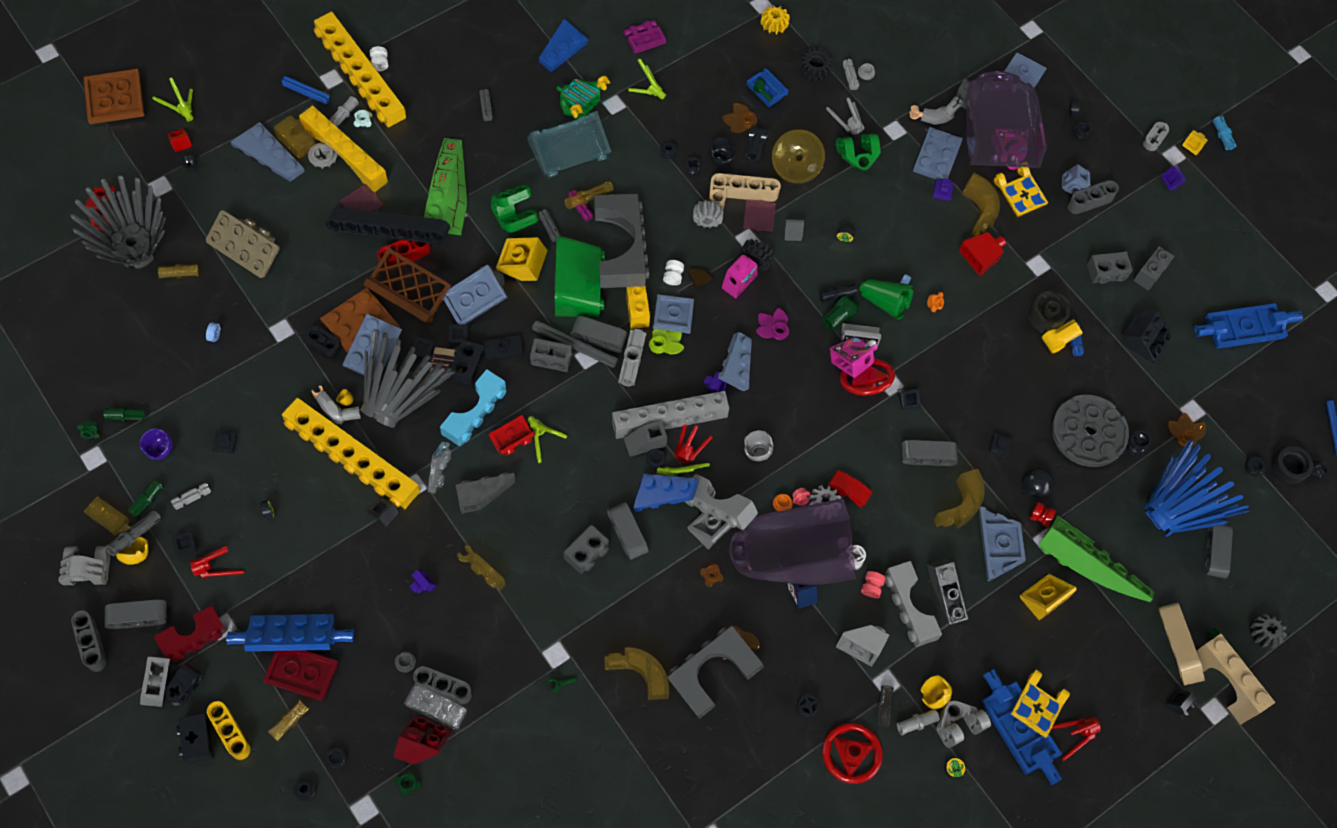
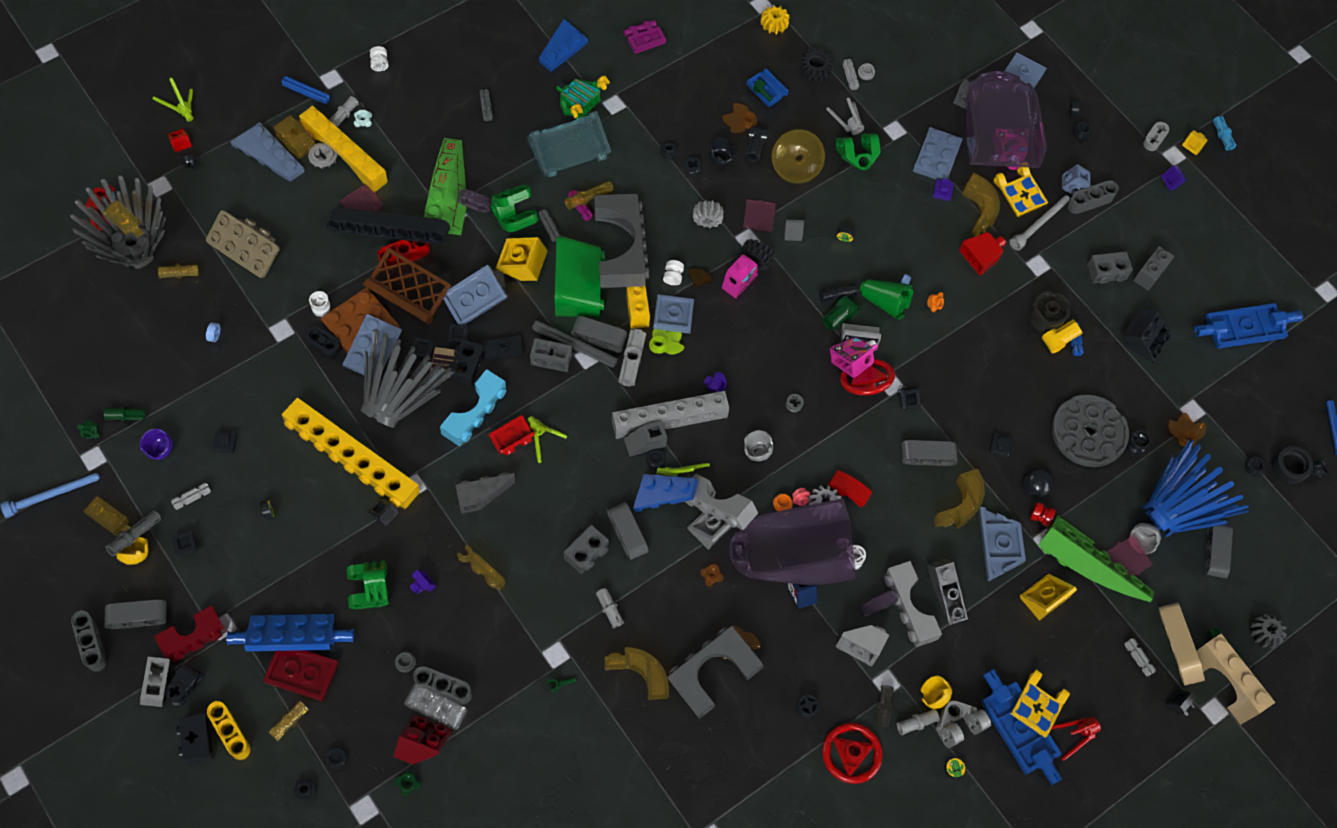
light grey piece [58,546,110,585] -> none
dark orange plate [84,69,145,125] -> none
dark green axle [128,480,164,517] -> none
red plant [190,546,244,579] -> none
light grey arm [312,386,361,425] -> none
yellow brick [314,12,406,128] -> none
yellow hinge [336,389,354,406] -> none
clear plate [428,442,451,494] -> none
lime plant [628,59,666,100] -> none
red plant [674,424,713,463] -> none
tan beam [709,173,781,209] -> none
sand blue wing [718,332,752,391] -> none
magenta plate [756,308,789,340] -> none
coral wheel [861,571,886,598] -> none
light grey arm [909,97,963,125] -> none
none -> medium blue piece [0,473,100,518]
none -> clear yellow plate [102,200,144,238]
none -> white wheel [309,291,331,317]
none -> green piece [347,560,389,609]
none -> clear purple beam [457,189,491,213]
none -> light grey axle [596,588,624,629]
none -> dark grey bush [785,394,804,412]
none -> clear purple beam [860,591,898,617]
none -> light grey piece [1010,195,1070,251]
none -> clear pink piece [1106,536,1153,576]
none -> light grey axle [1125,638,1156,676]
none -> light grey hair [1128,523,1161,554]

